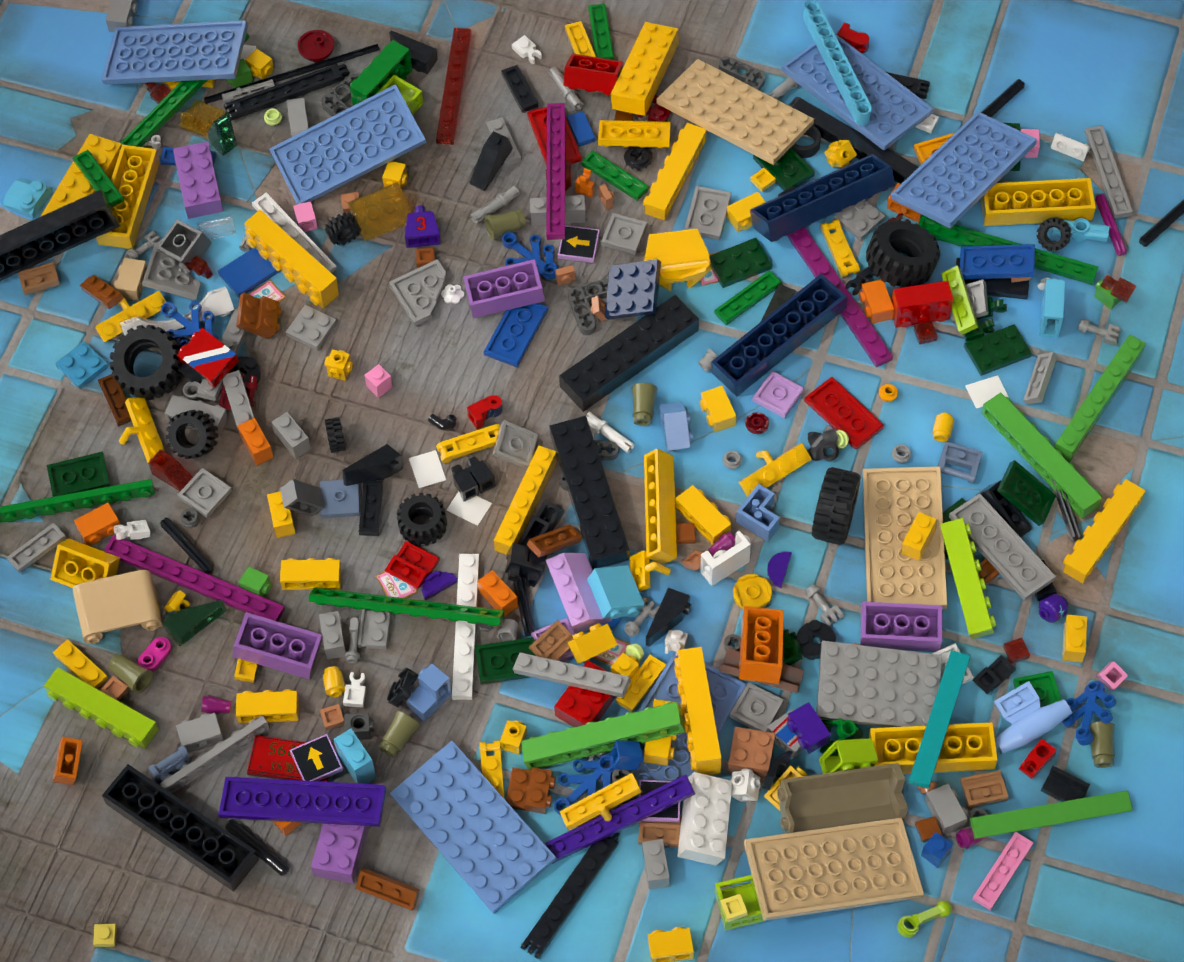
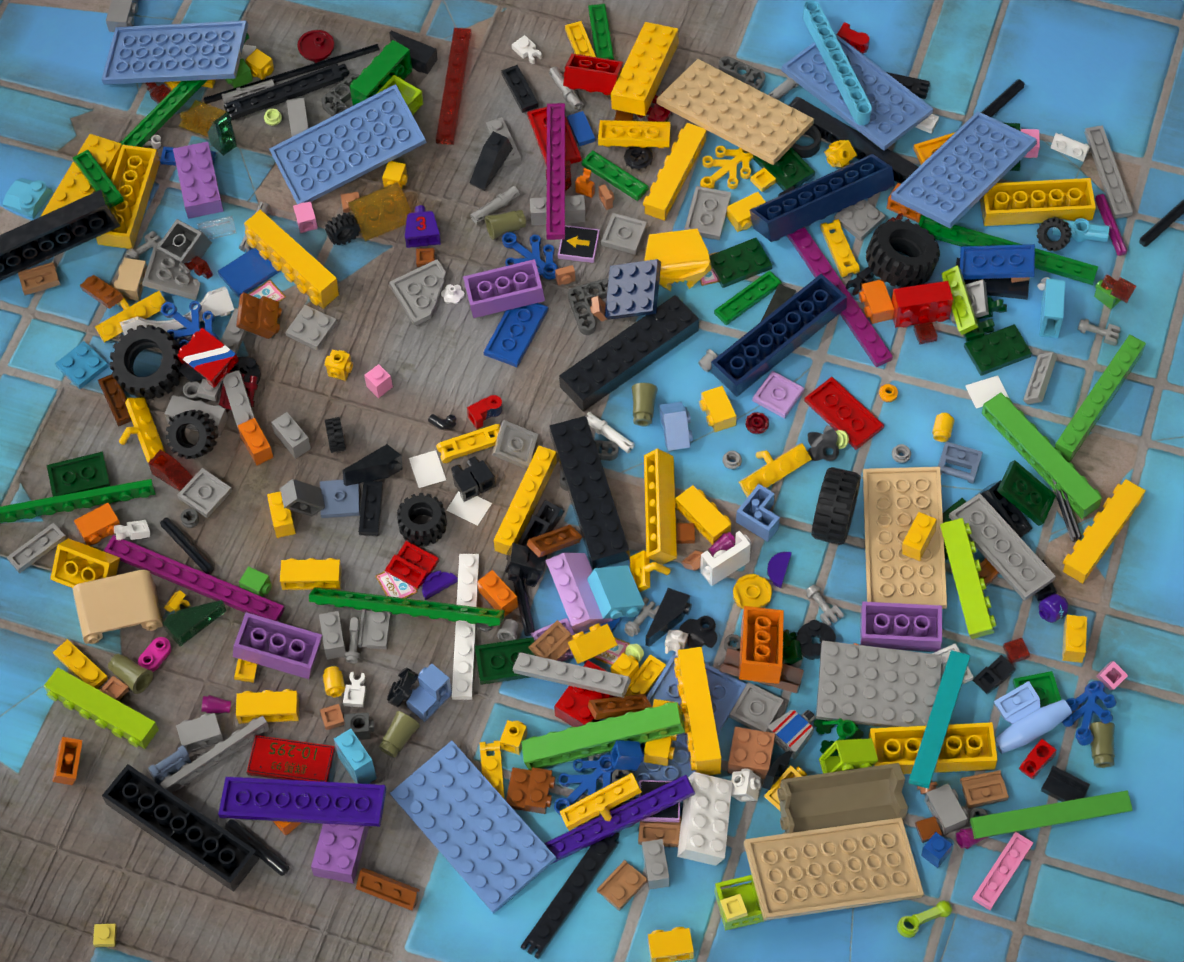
white plate [252,193,336,273] -> none
black tile [290,734,343,781] -> none
dark purple brick [786,702,831,754] -> none
none -> dark orange plate [588,694,652,720]
none -> medium nougat plate [597,860,647,911]
none -> black plate [679,616,717,648]
none -> yellow plant [700,146,753,189]

